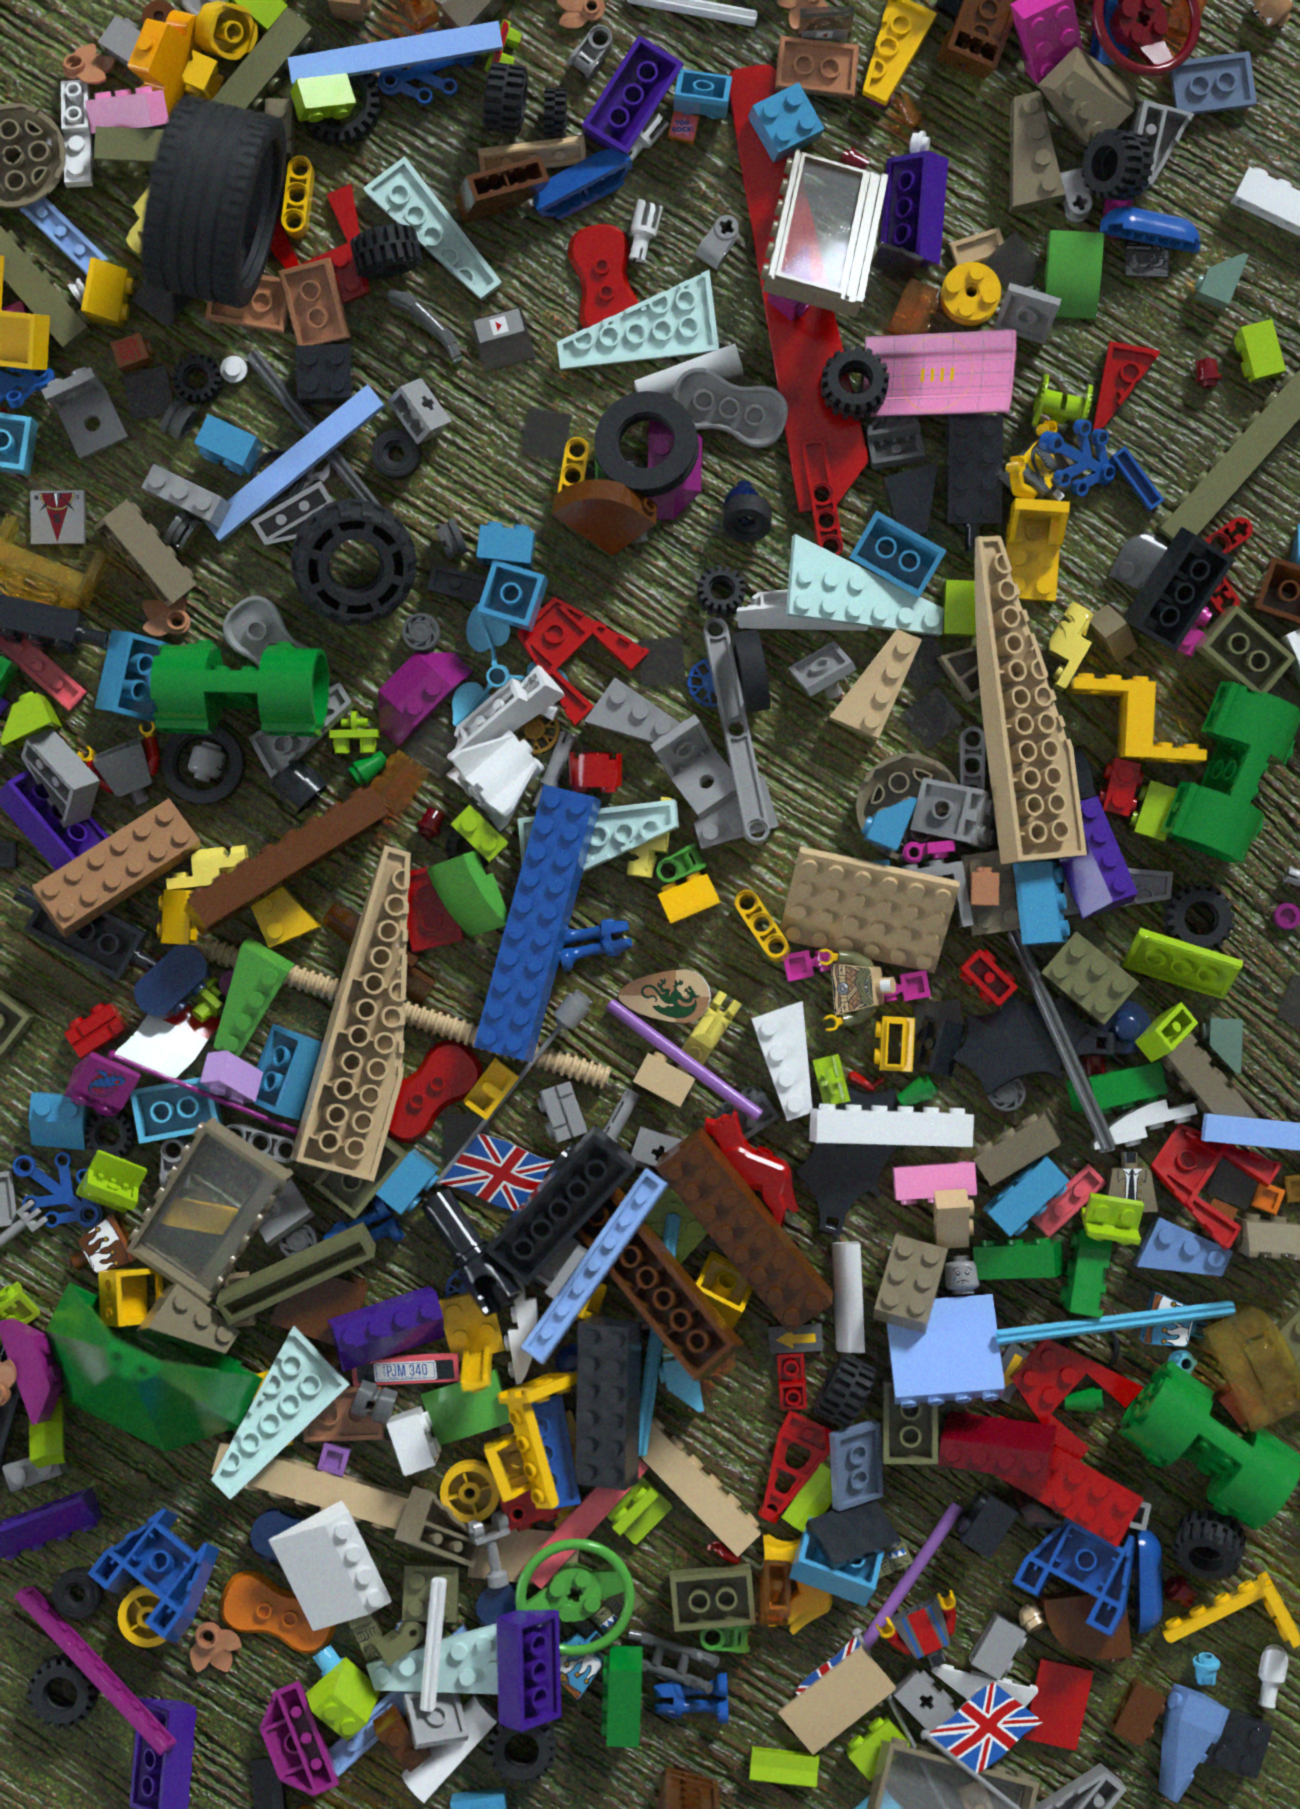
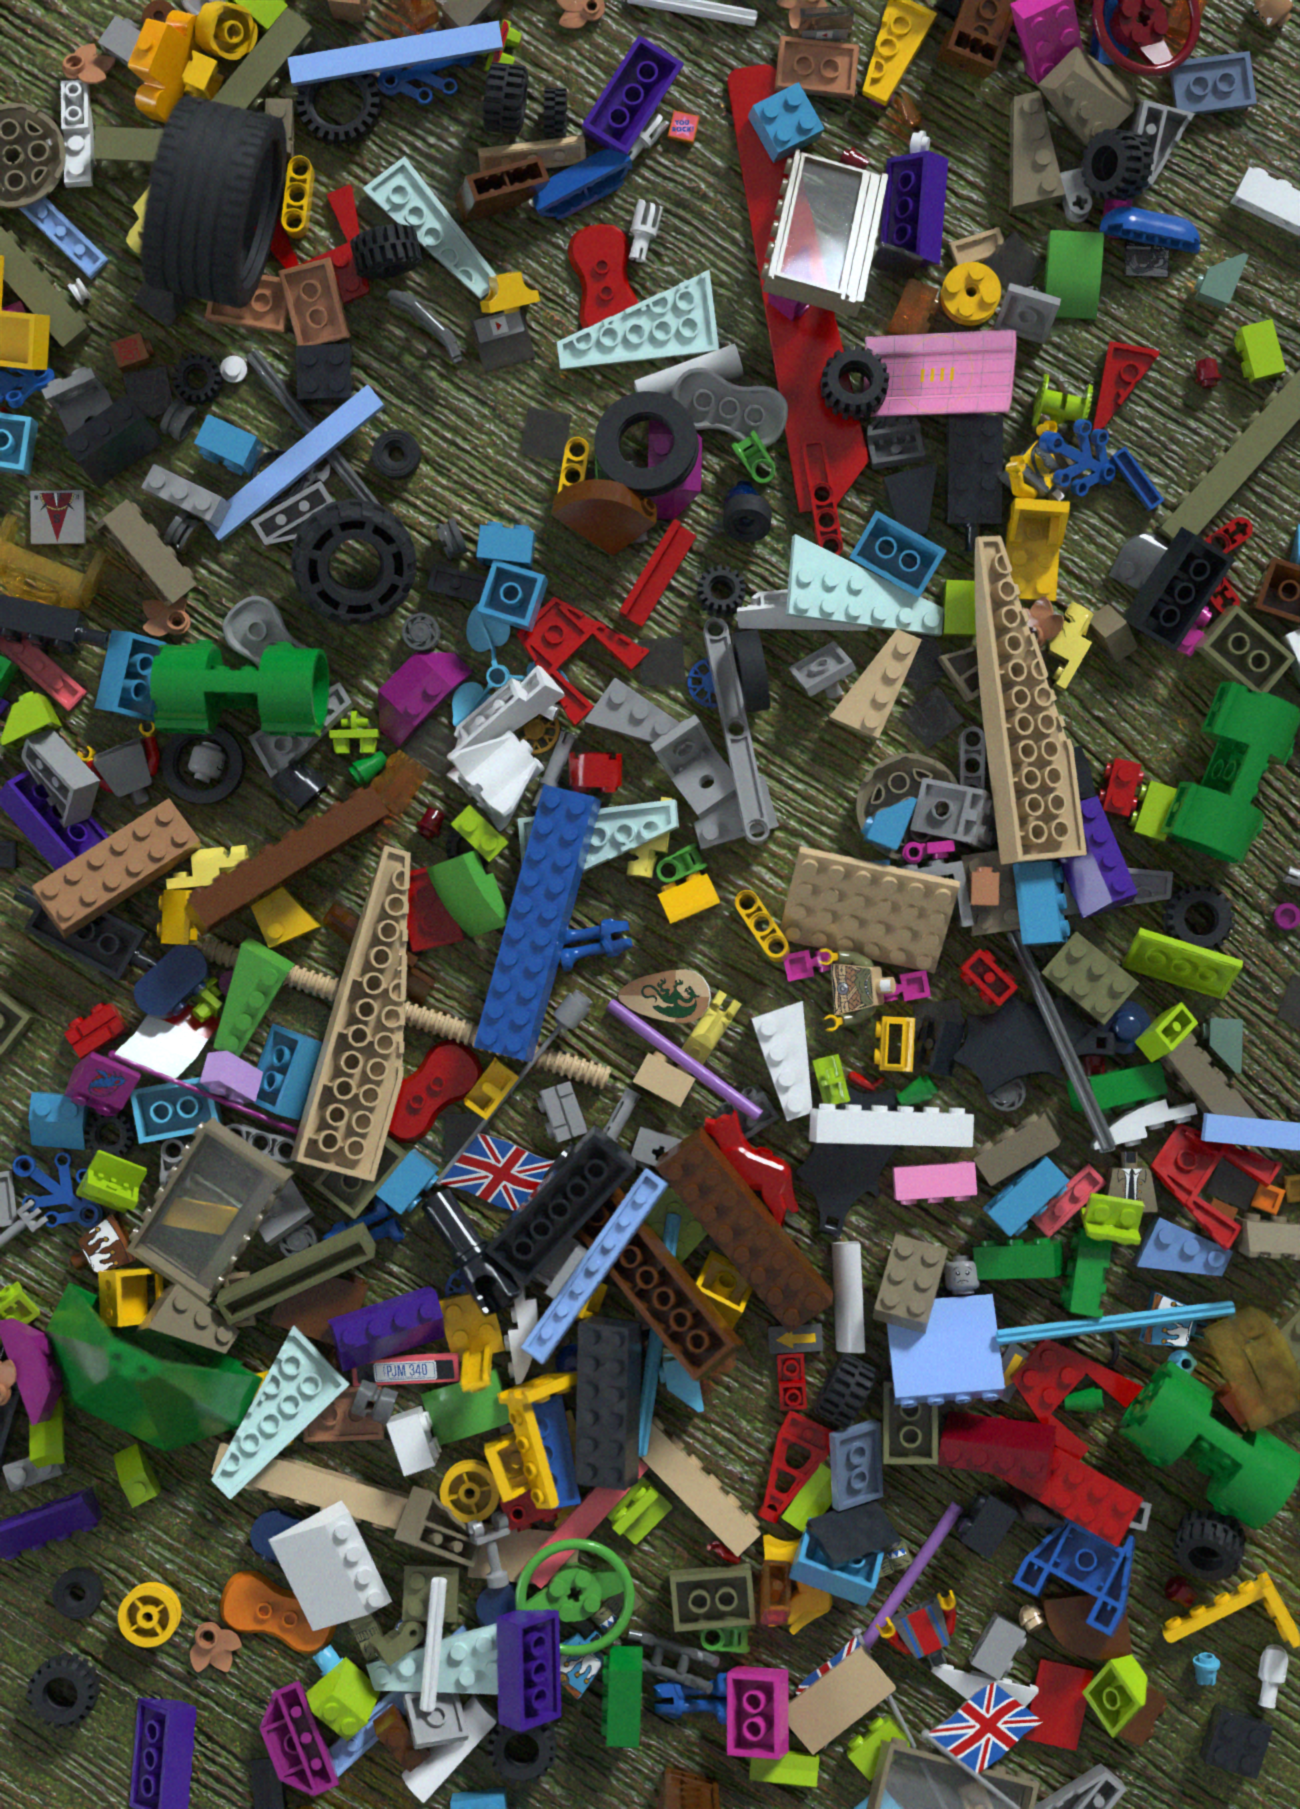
magenta tile [14,1585,177,1755] -> none
yellow slope [81,257,135,328] -> none
bright pink brick [85,86,168,134] -> none
blue wedge [87,1508,220,1643] -> none
brick [290,73,356,122] -> none
medium lavender plate [317,1442,351,1477] -> none
light grey brick [387,378,452,444] -> none
light grey piece [567,25,613,80] -> none
dark azure slope [673,69,732,119] -> none
light grey piece [695,215,739,270] -> none
light grey brick [893,1667,955,1731] -> none
tan brick [933,1189,974,1248] -> none
yellow bracket [1066,673,1207,765] -> none
blue brick [1134,1528,1163,1634] -> none
medium blue wedge [1158,1683,1230,1803] -> none
none -> black slope [62,394,164,489]
none -> lime slope [113,1442,162,1508]
none -> yellow brick [480,272,540,314]
none -> red fence [619,519,697,628]
none -> dark pink brick [727,1666,789,1760]
none -> bright green piece [731,430,776,483]
none -> nougat plate [1022,596,1064,648]
none -> lime slope [1082,1655,1147,1738]

